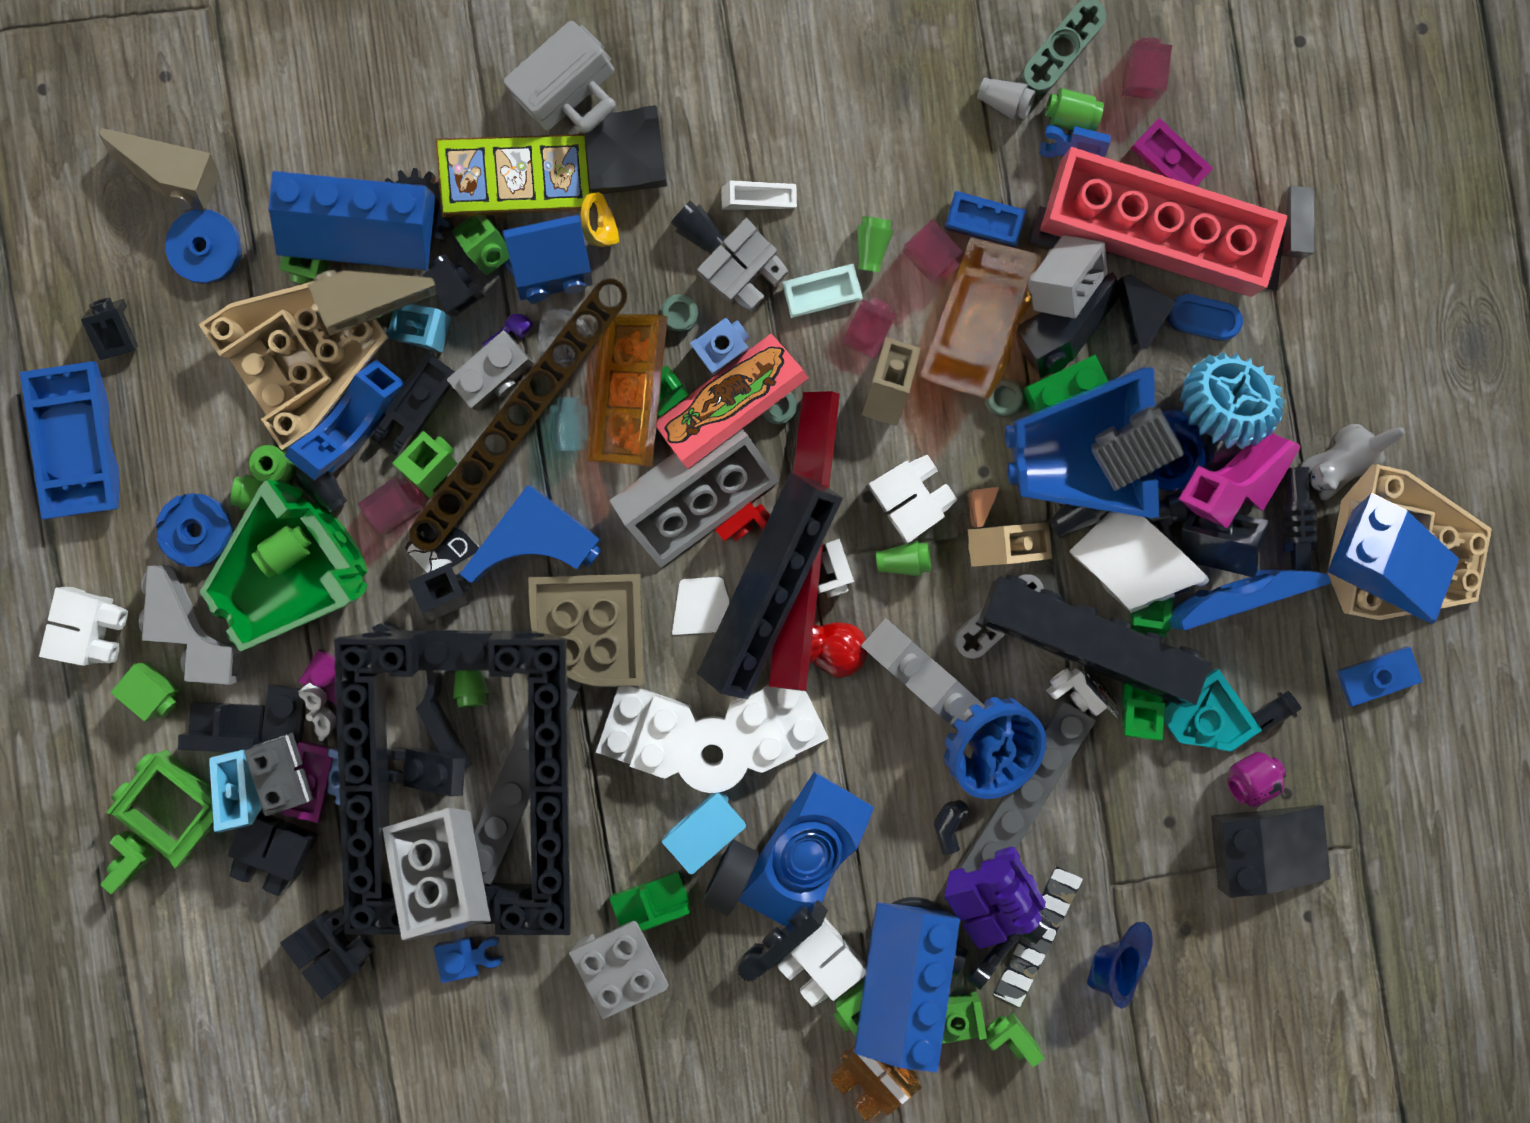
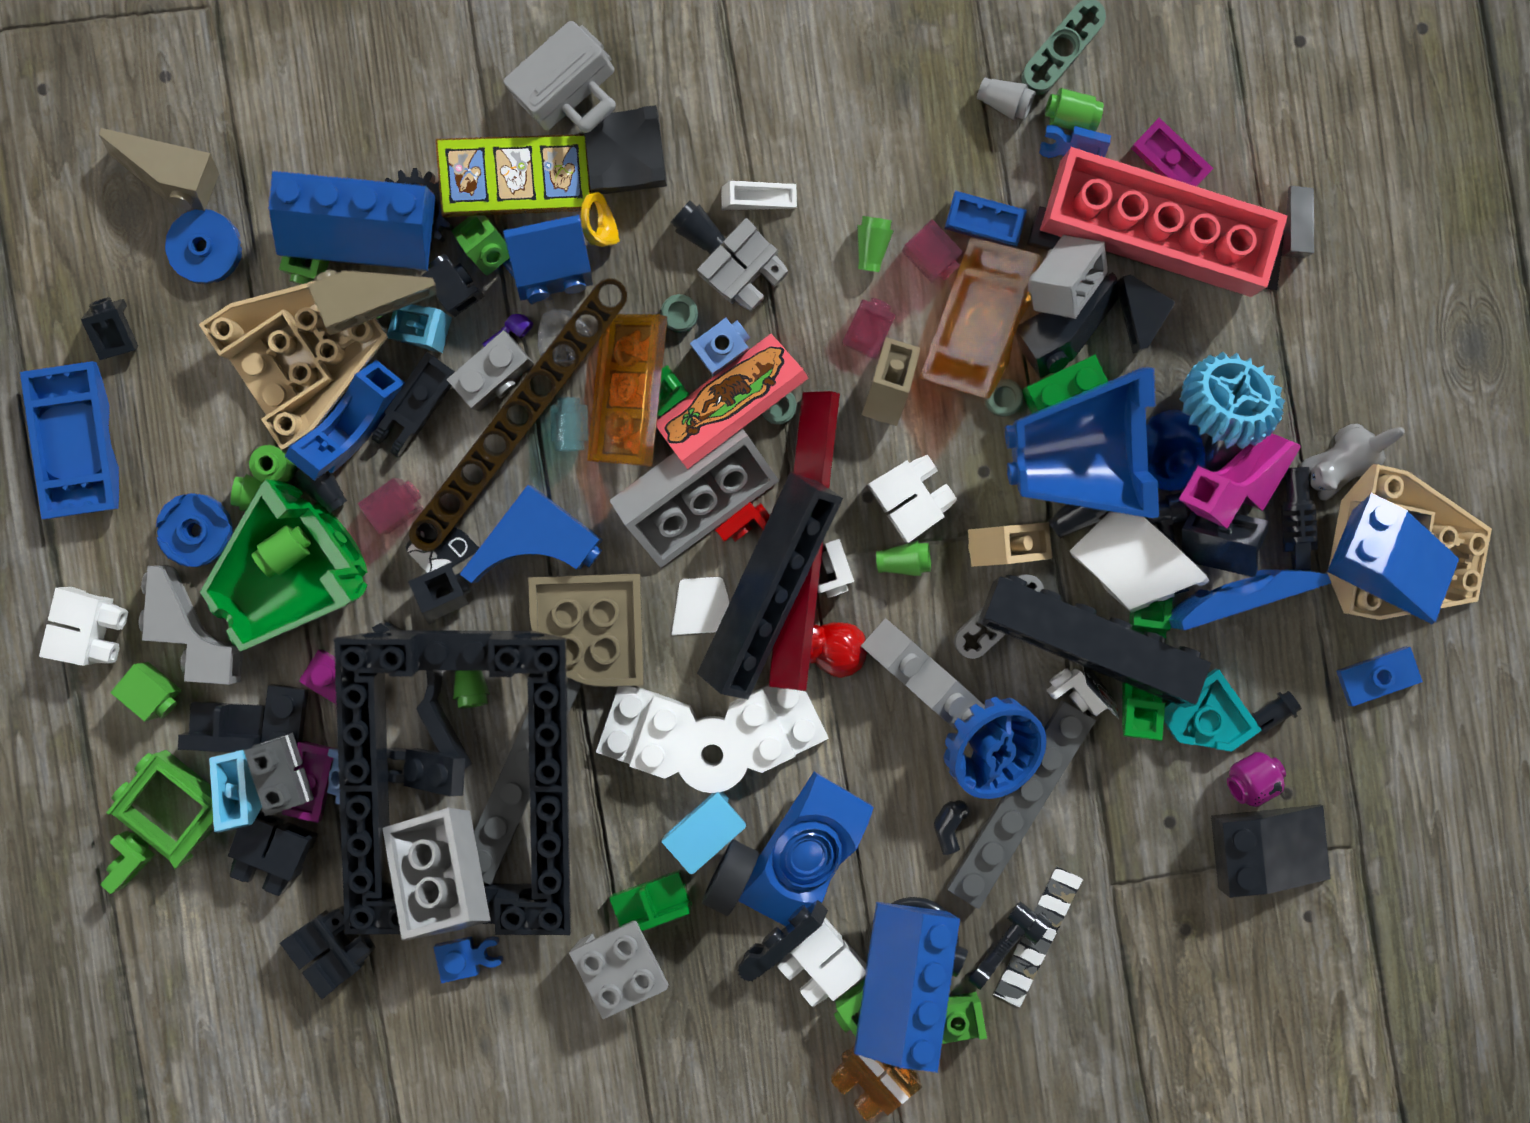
white piece [298,683,336,741] -> none
bright green brick [392,431,458,499] -> none
light aqua tile [782,263,863,318] -> none
dark purple hips [944,847,1046,949] -> none
nougat slope [967,487,999,528] -> none
bright green bracket [985,1012,1045,1067] -> none
clear blue piece [1087,922,1153,1009] -> none
dark grey brick [1091,408,1183,491] -> none
clear pink brick [1122,37,1172,100] -> none
blue tile [1167,294,1243,341] -> none

